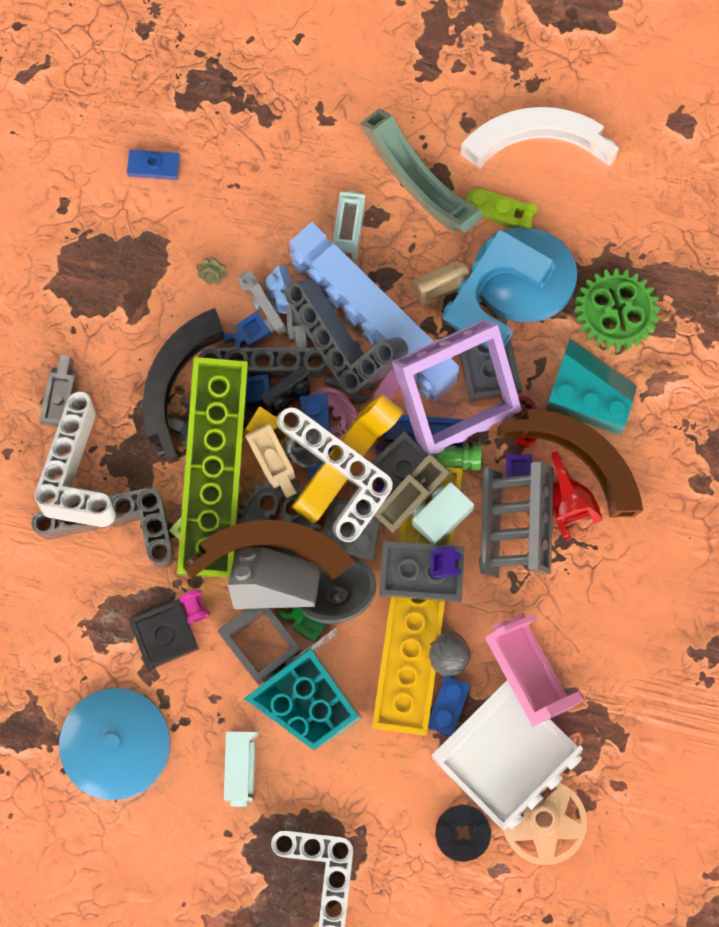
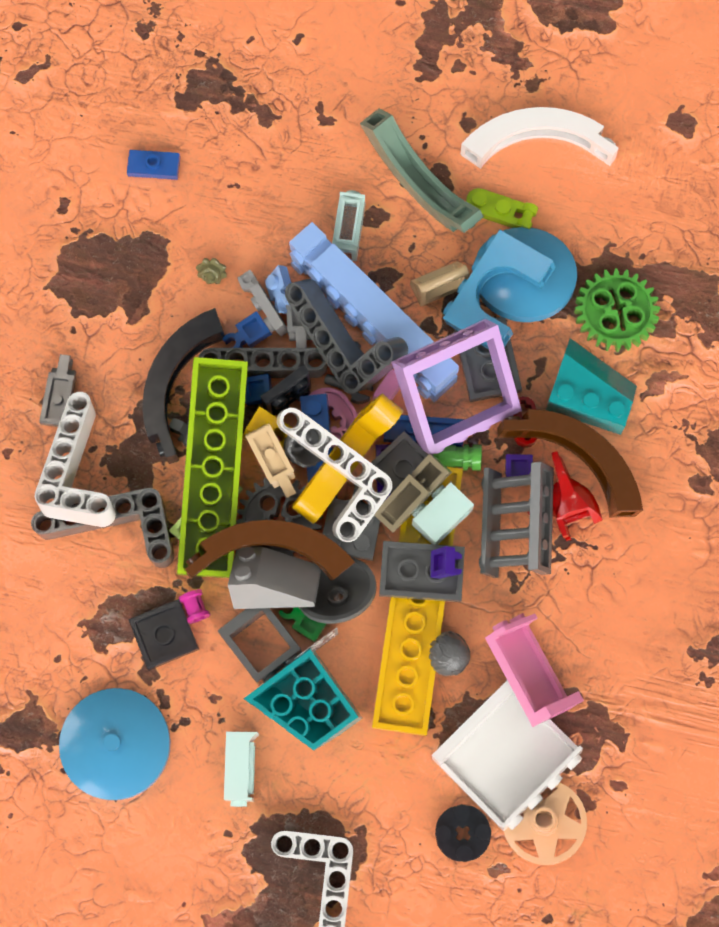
blue plate [428,676,471,737] -> none

